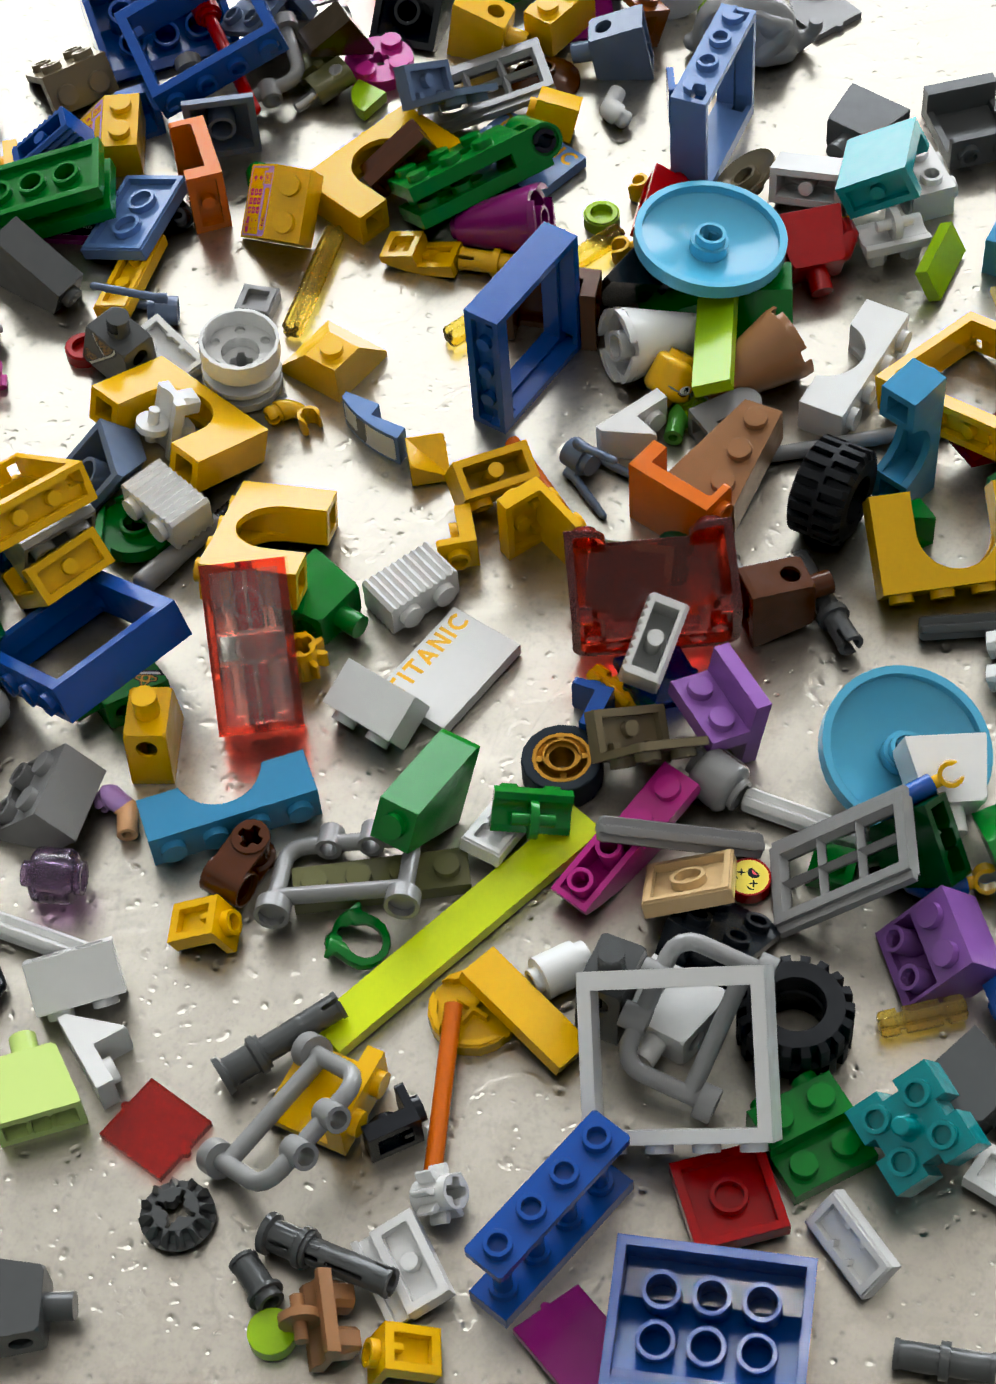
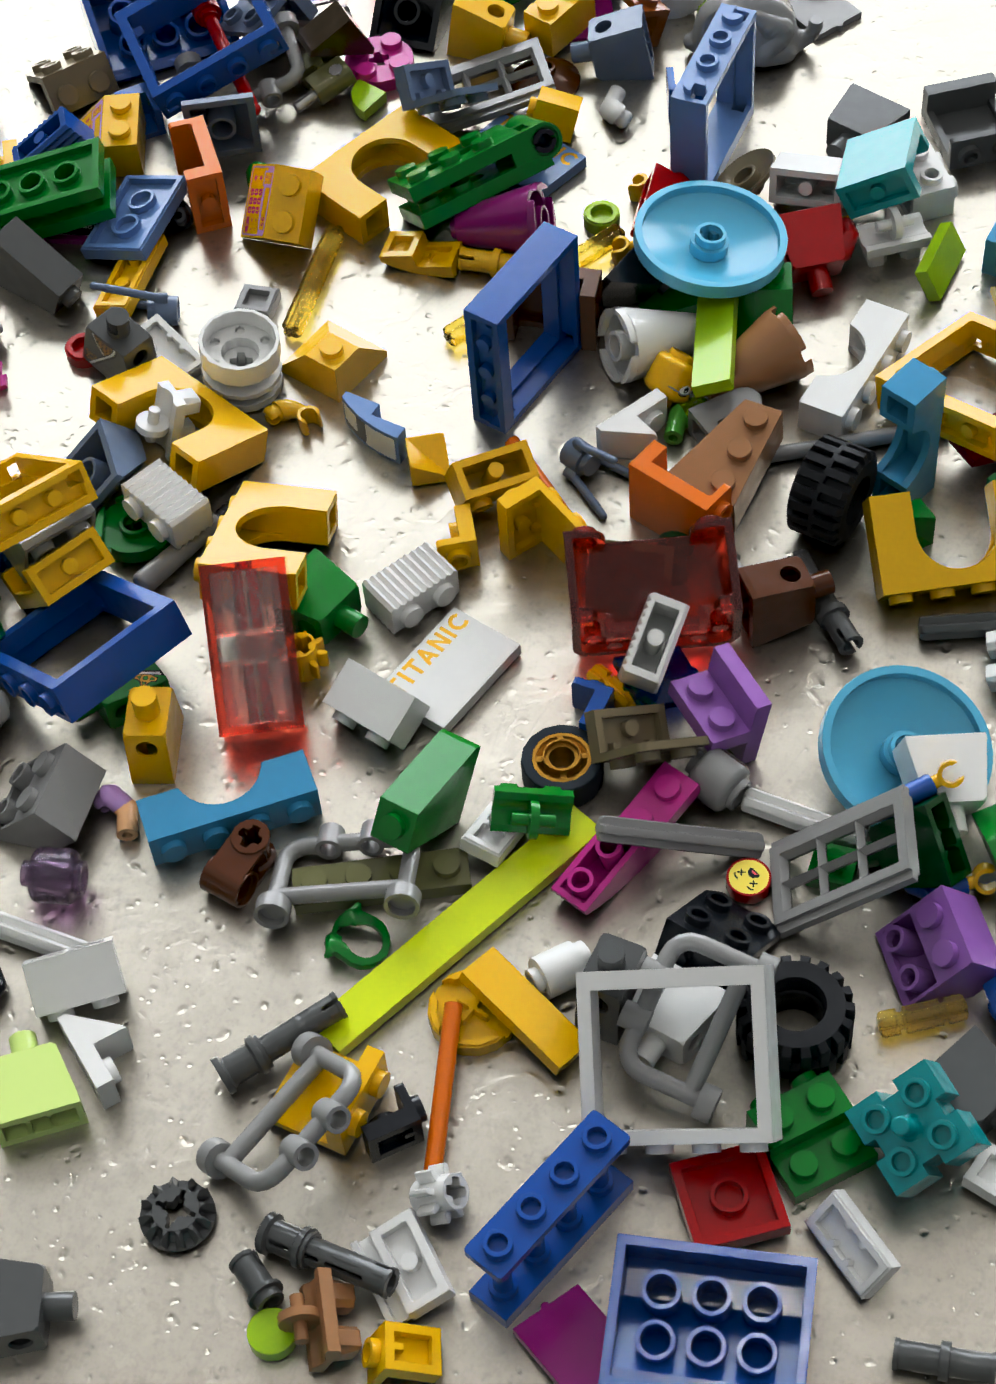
clear red piece [99,1078,213,1182] -> none
yellow bracket [167,894,242,954] -> none
reddish brown panel [360,119,438,198] -> none
tan tile [641,849,737,919] -> none

